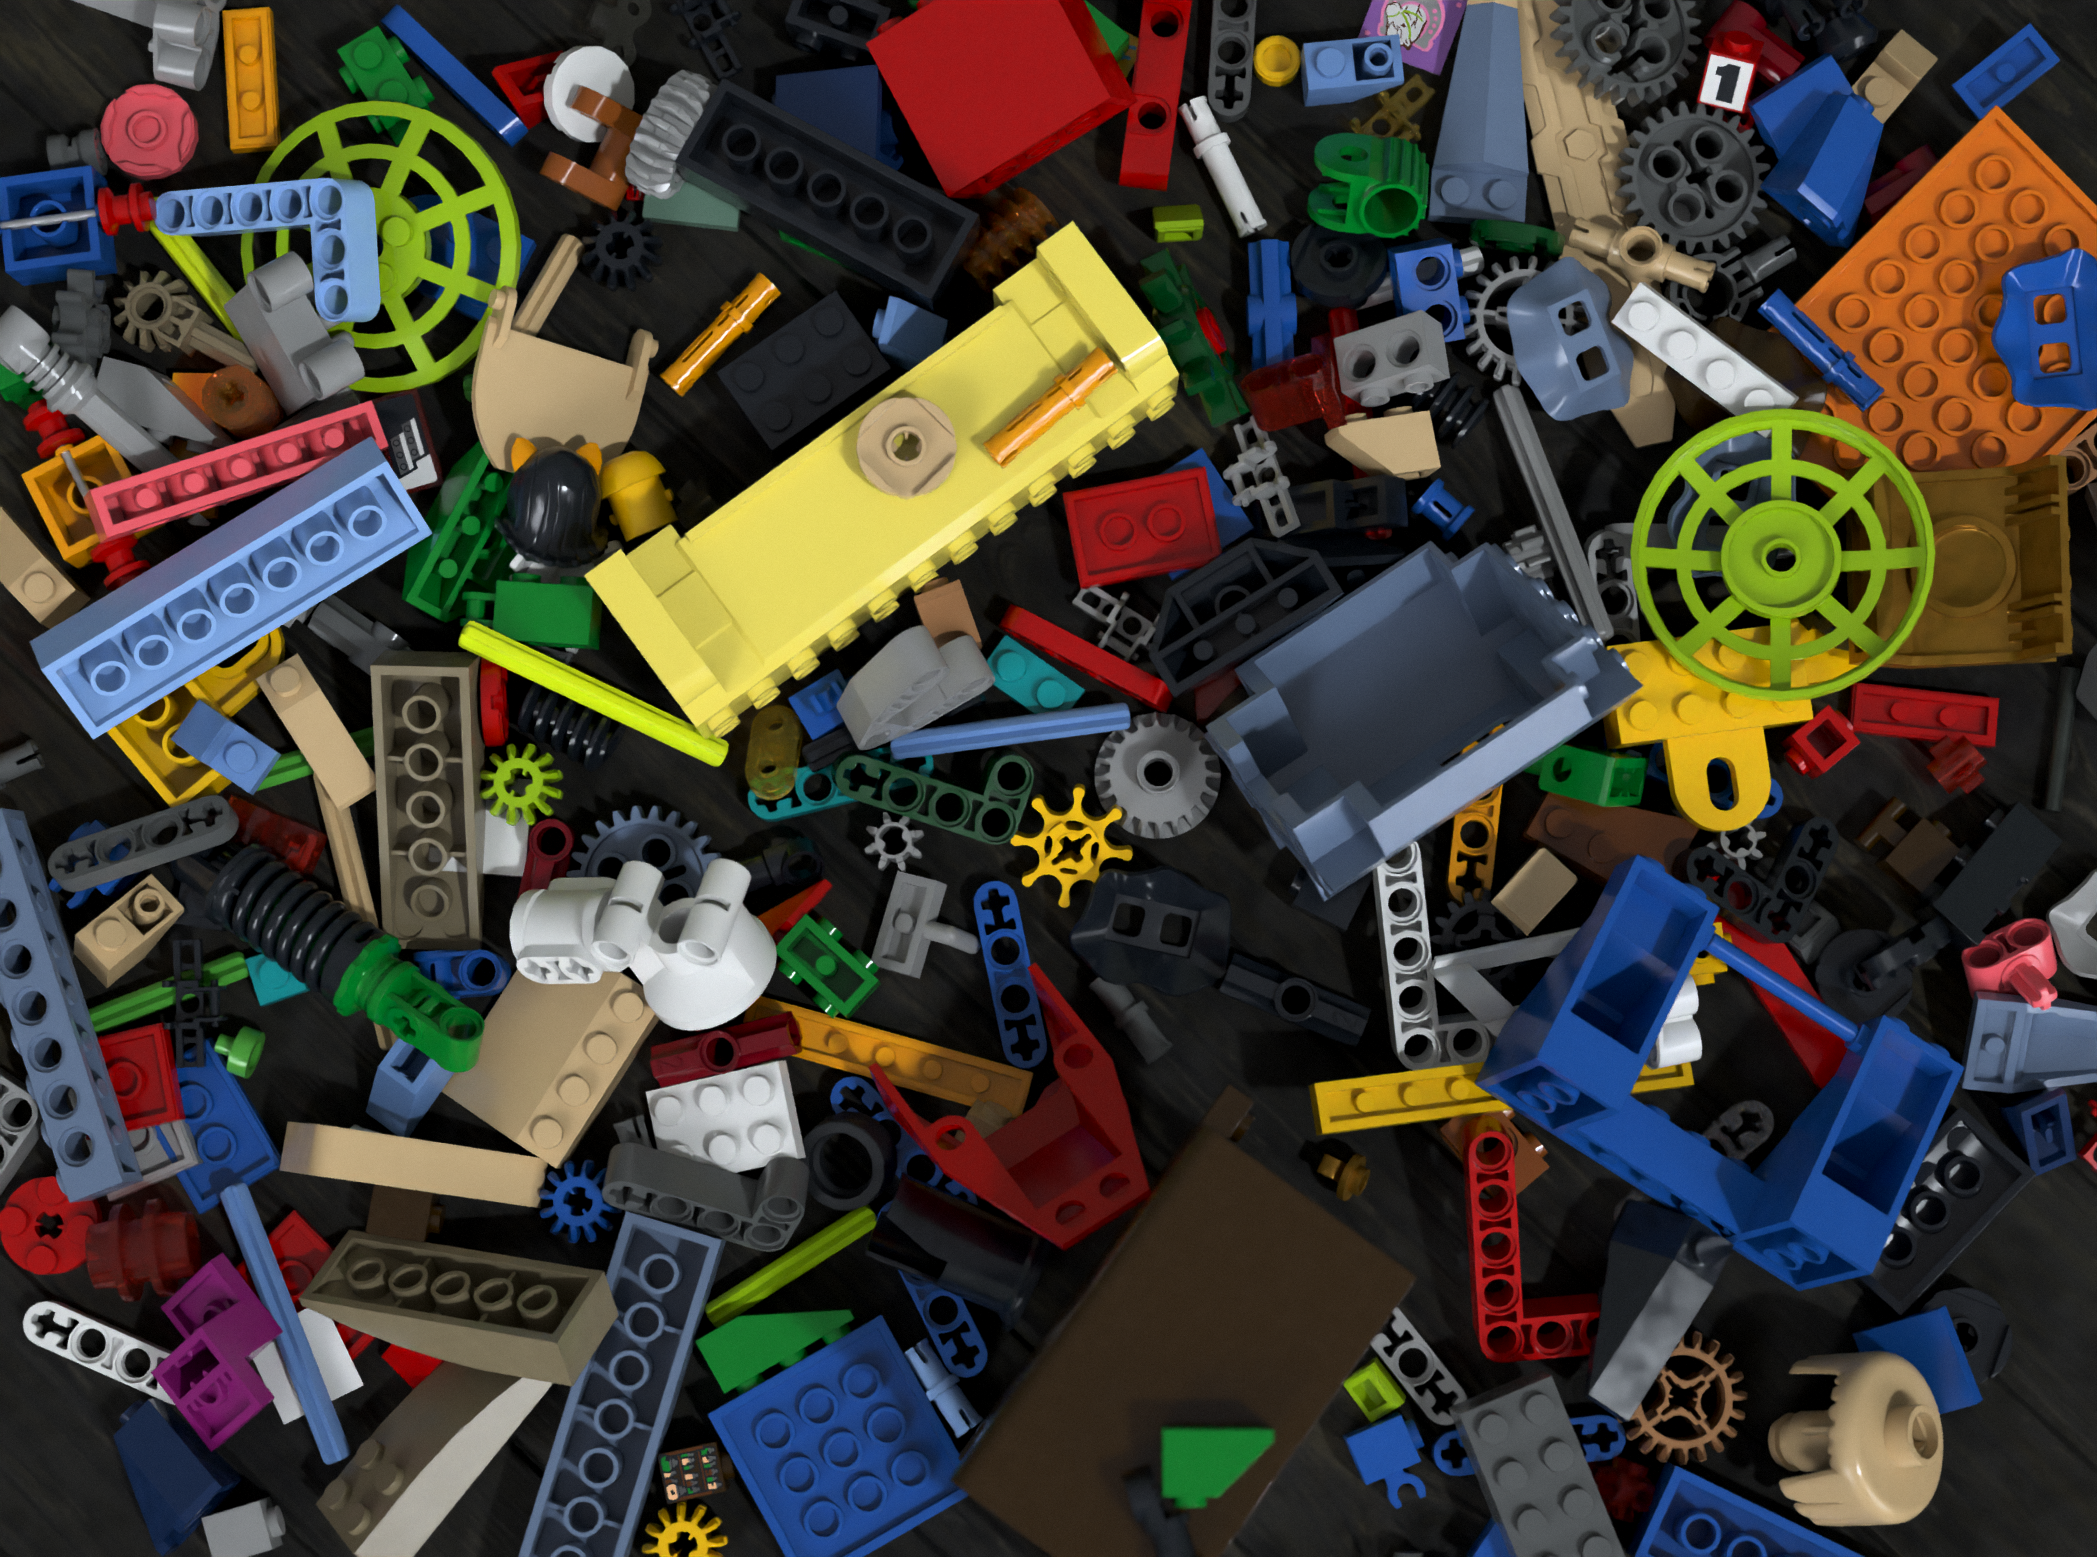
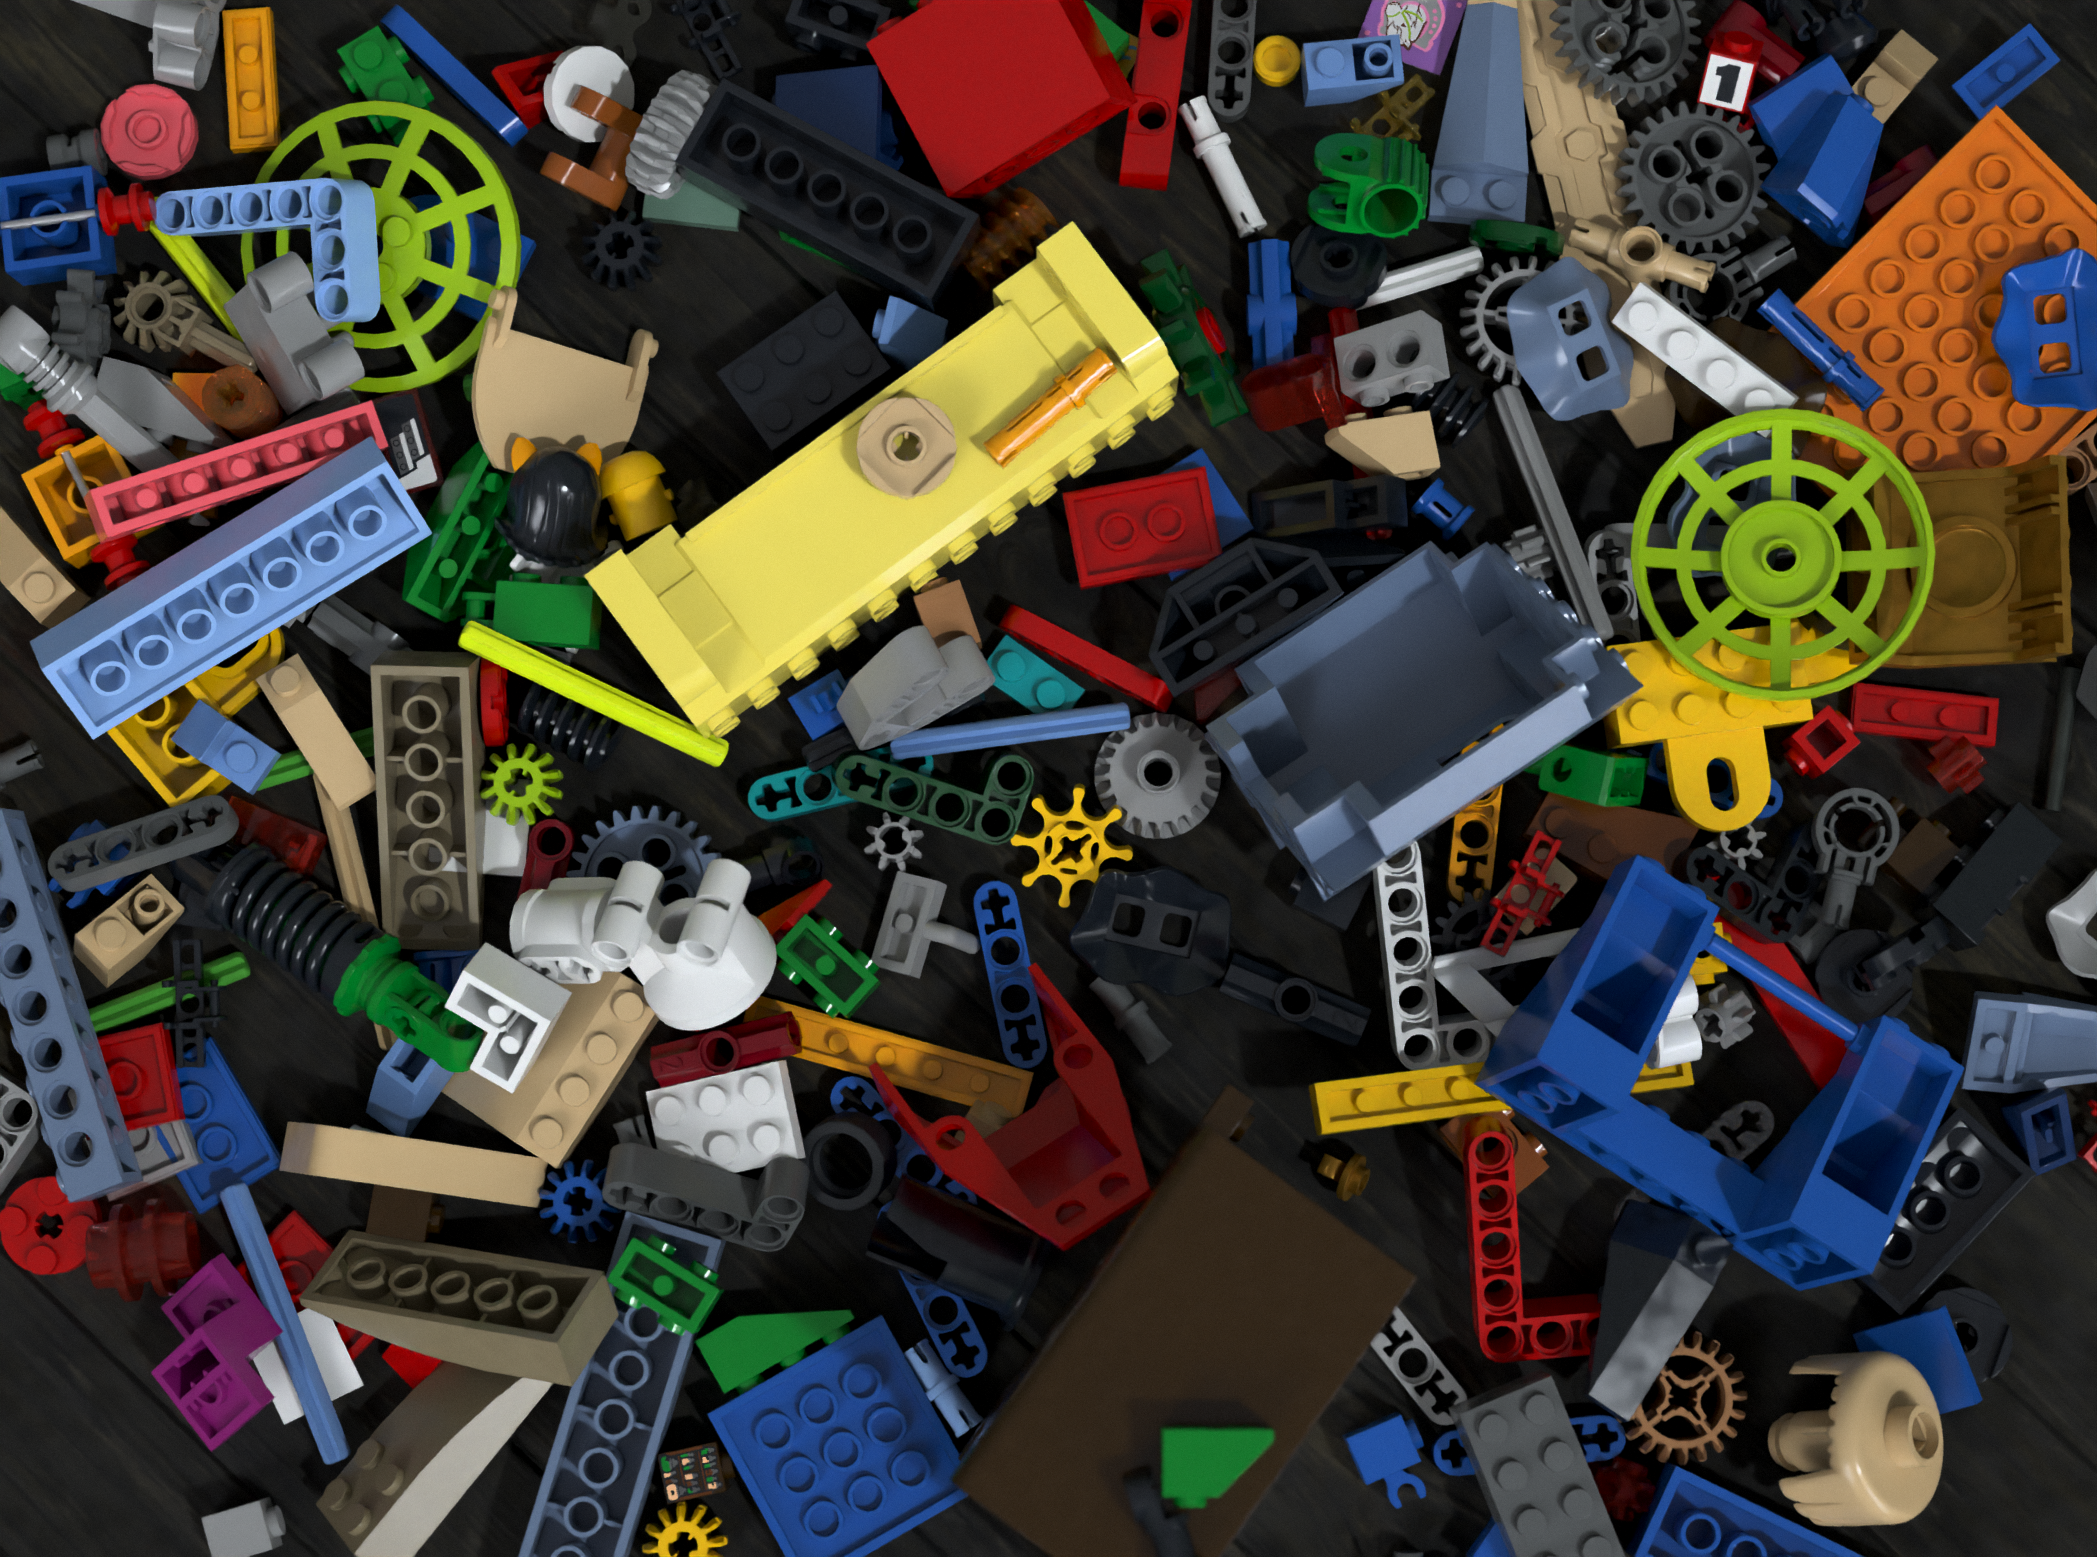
white beam [23,1300,175,1405] -> none
dark blue slope [113,1398,244,1557] -> none
bright green tile [214,1026,265,1079] -> none
teal plate [245,953,310,1007] -> none
tan axle [510,233,586,337] -> none
red piece [626,183,644,201] -> none
light orange pin [660,272,781,397] -> none
lime axle [704,1205,877,1328] -> none
clear yellow plate [745,705,803,800] -> none
light grey piece [1072,587,1160,663] -> none
lime slope [1152,204,1204,243] -> none
light grey piece [1222,415,1301,538] -> none
lime slope [1343,1356,1406,1423] -> none
blue brick [1386,237,1470,342] -> none
coral beam [1961,918,2058,1010] -> none
none -> white brick [445,942,572,1094]
none -> green brick [606,1233,725,1336]
none -> red piece [1479,830,1566,958]
none -> light grey gear [1693,983,1756,1049]
none -> dark grey pin [1811,788,1900,930]

